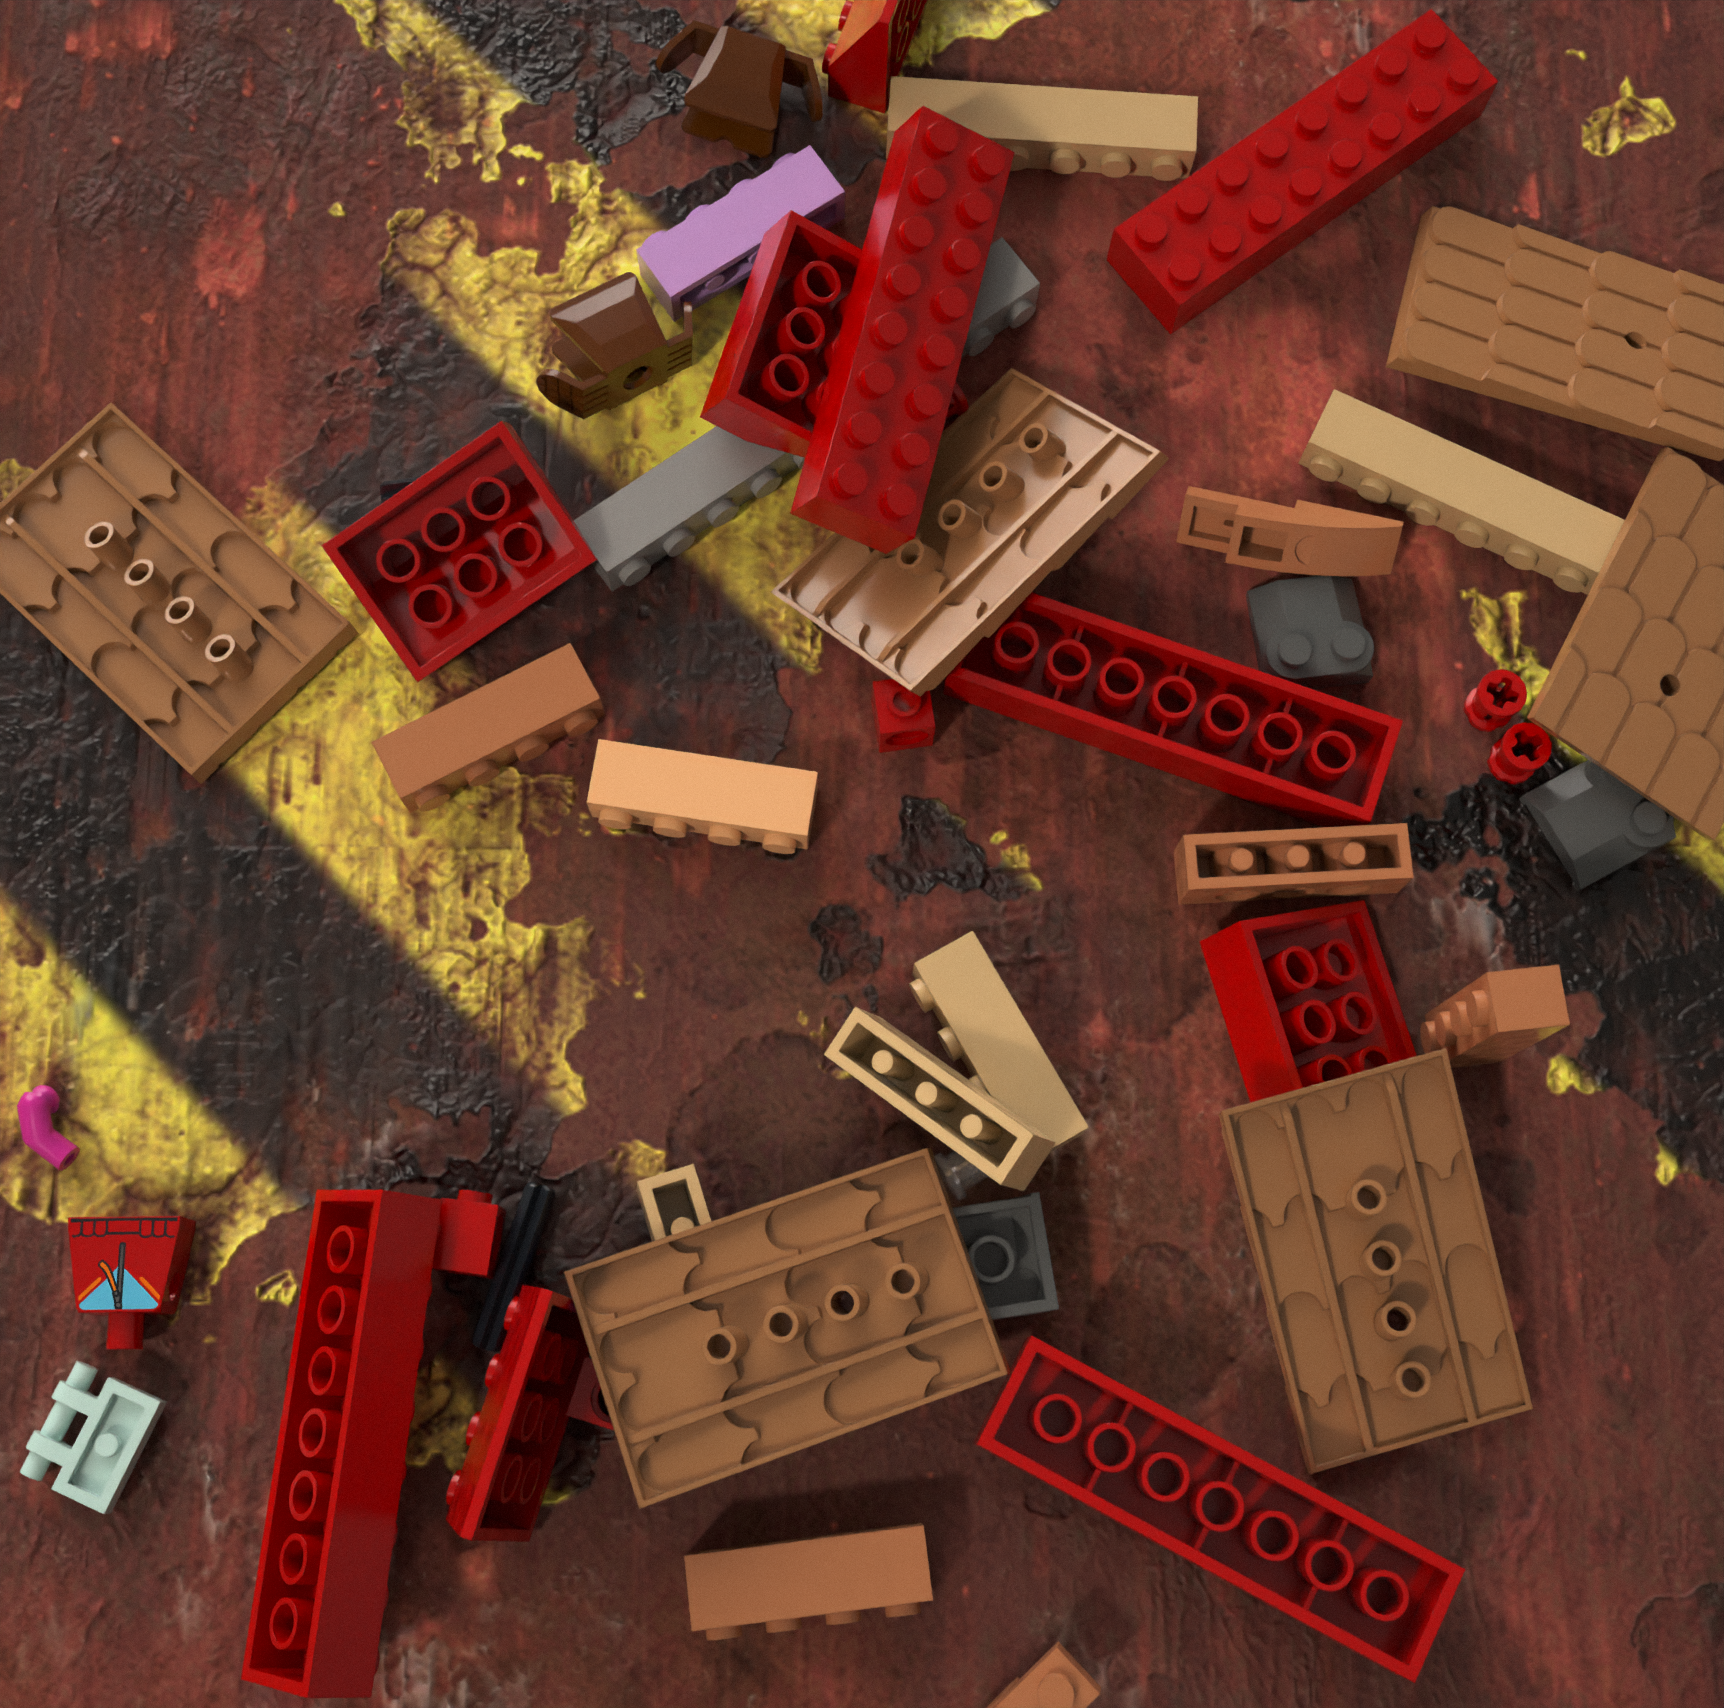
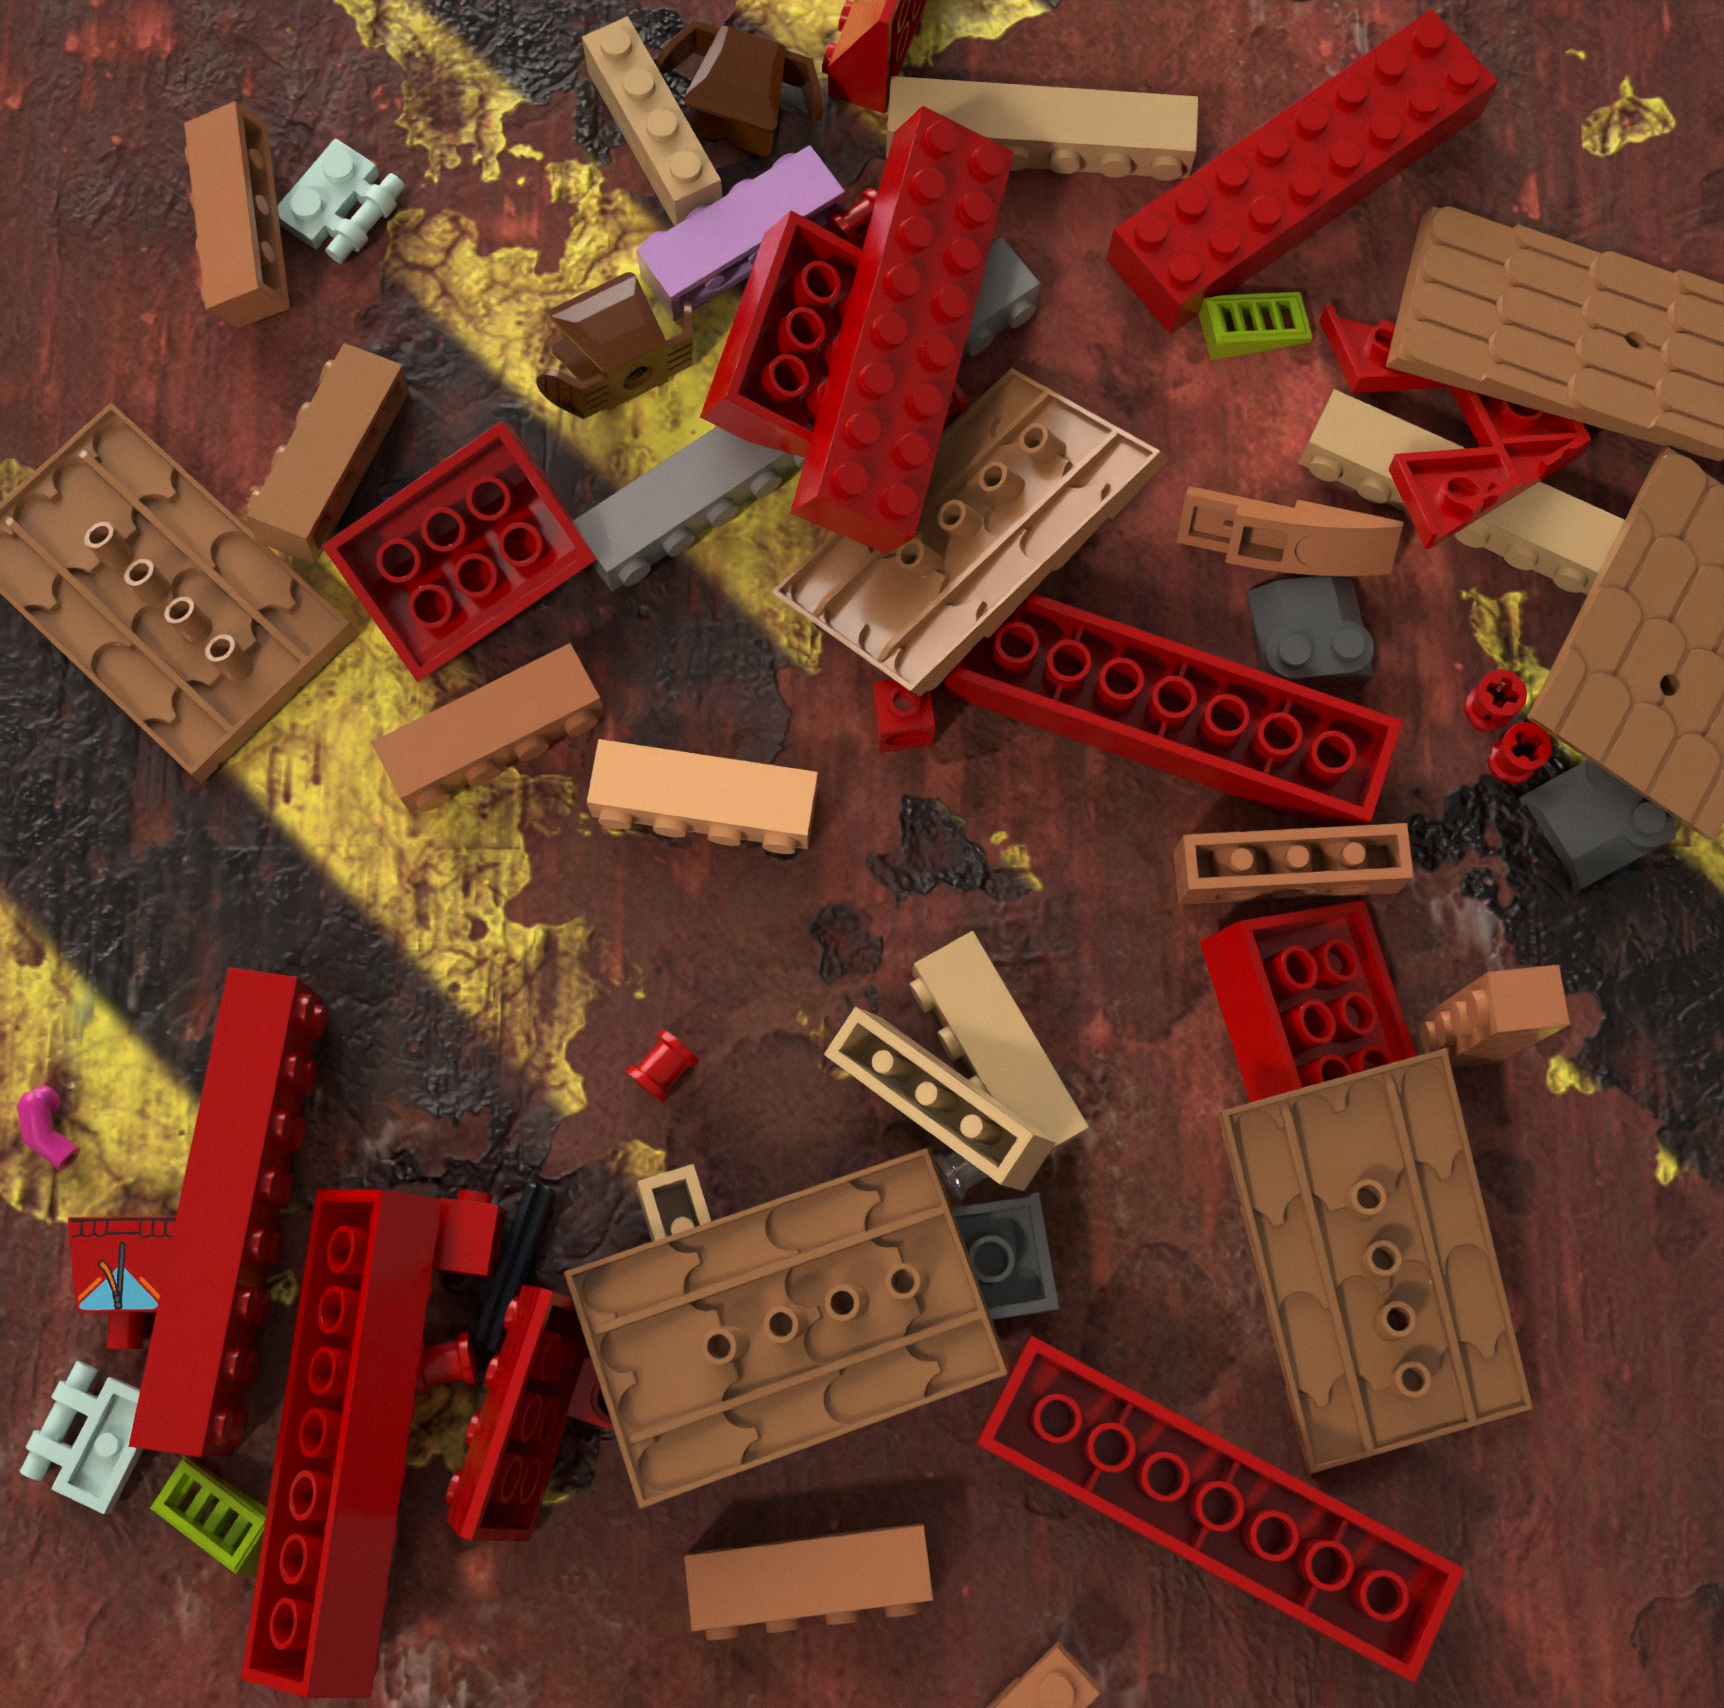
none -> red brick [128,968,327,1457]
none -> lime slope [150,1456,267,1575]
none -> nougat brick [184,101,290,329]
none -> medium nougat brick [246,343,409,564]
none -> light aqua plate [277,138,405,264]
none -> red bush [415,1331,478,1395]
none -> tan brick [582,16,723,226]
none -> red bush [625,1029,700,1104]
none -> red bush [826,188,878,248]
none -> lime slope [1198,292,1313,361]
none -> red wing [1319,305,1591,549]

